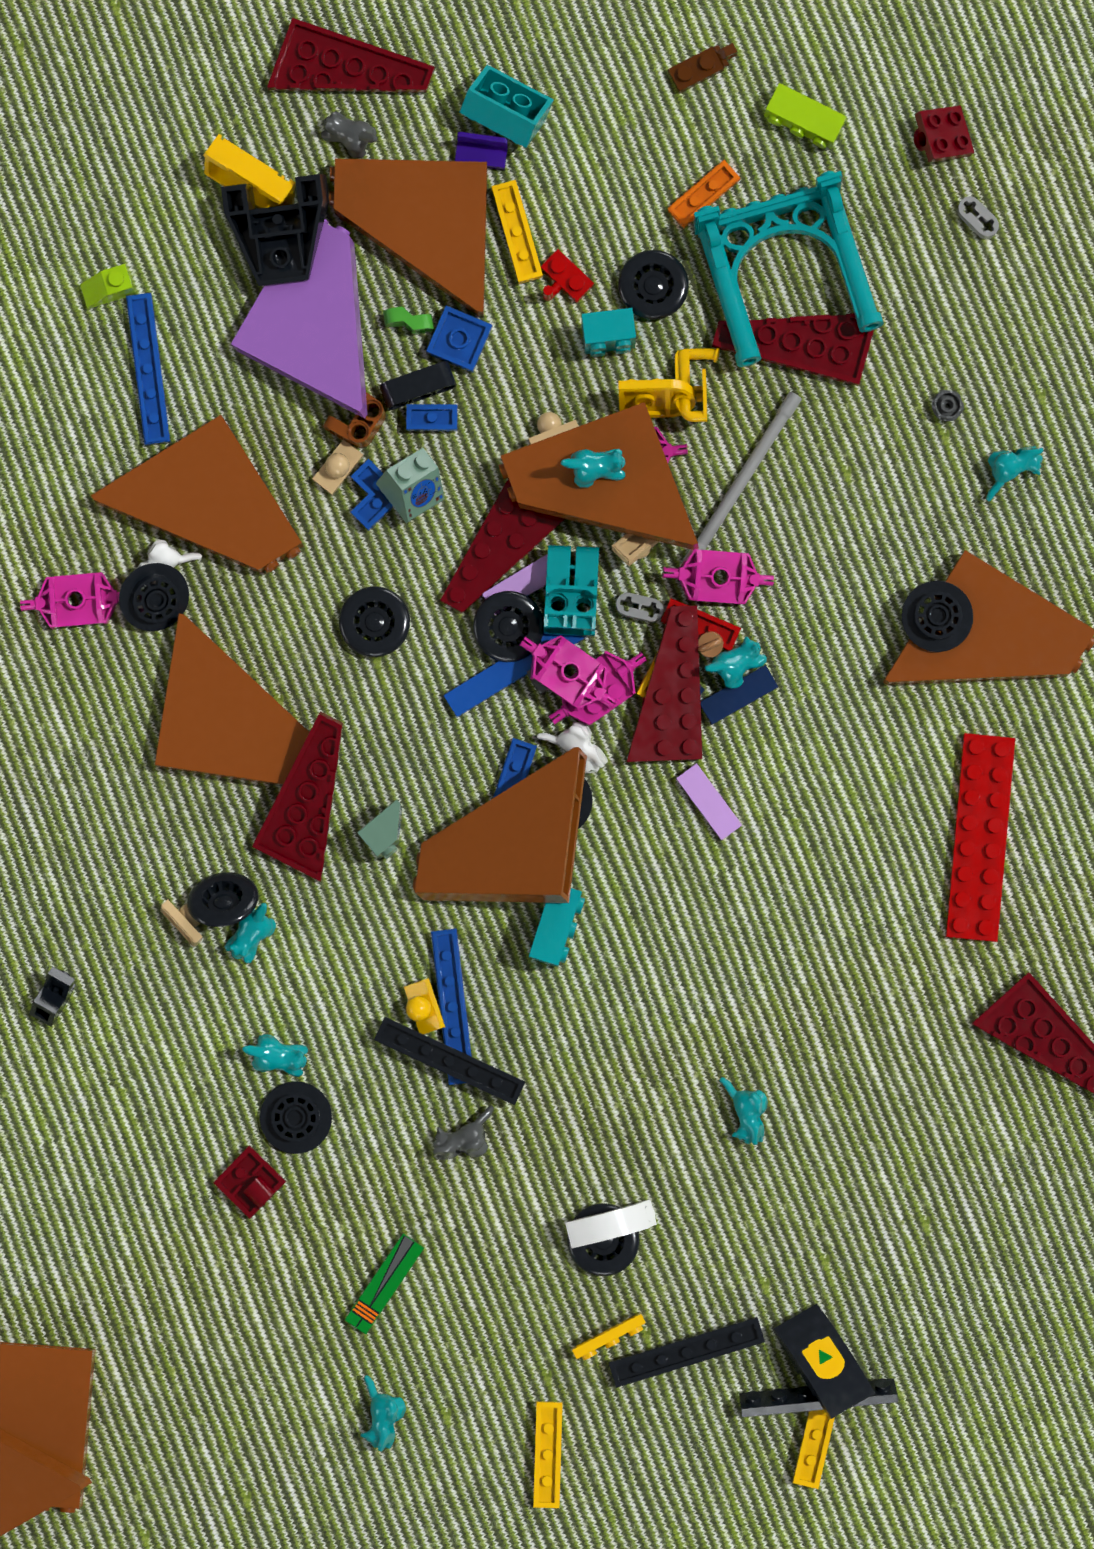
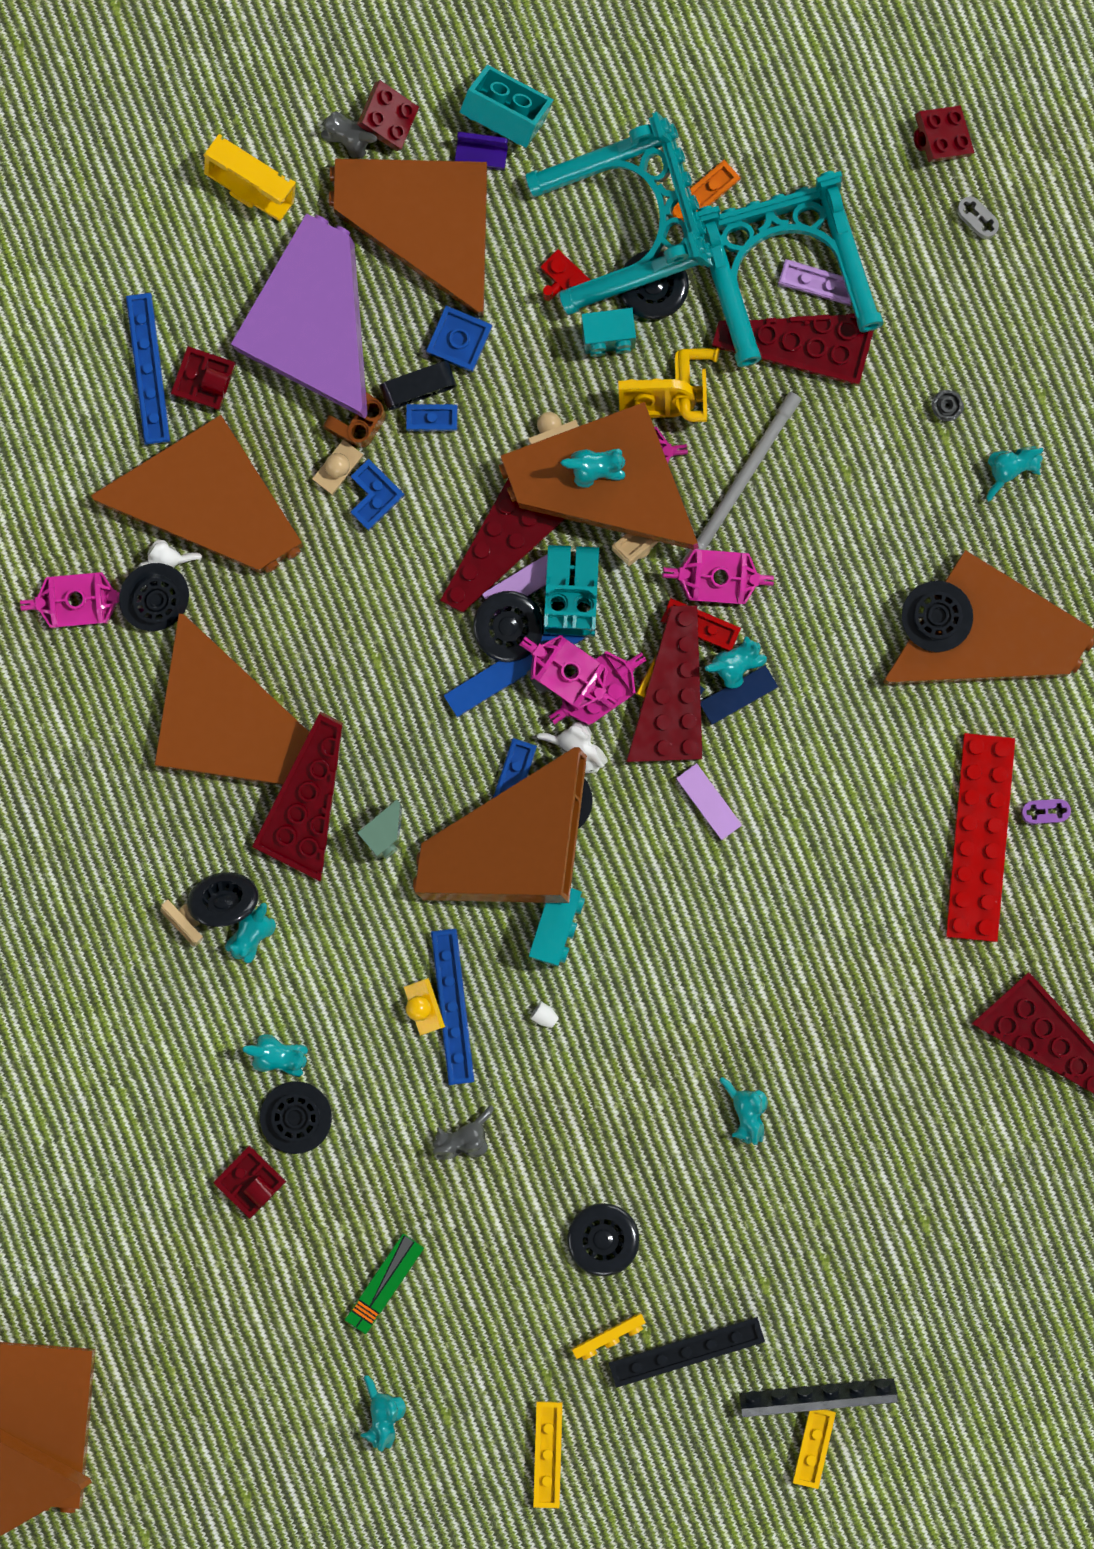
black brick [29,967,76,1027] -> none
lime slope [80,264,136,309] -> none
black wedge [221,174,329,286] -> none
dark red wing [267,18,435,93] -> none
black wheel [339,586,410,657] -> none
black plate [374,1017,525,1105] -> none
sand green slope [376,448,445,524] -> none
bright green piece [383,307,434,335] -> none
yellow plate [491,180,543,284] -> none
white arch [565,1200,657,1248] -> none
light grey beam [616,593,664,623] -> none
reddish brown hinge [668,43,737,94] -> none
medium nougat tile [698,631,724,657] -> none
lime brick [764,83,847,150] -> none
black slope [773,1304,875,1419] -> none
none -> dark red plate [171,346,236,411]
none -> dark red plate [357,80,419,151]
none -> teal arch [526,112,713,315]
none -> white hose [530,1001,559,1028]
none -> lavender tile [778,259,851,306]
none -> medium lavender beam [1021,799,1071,825]

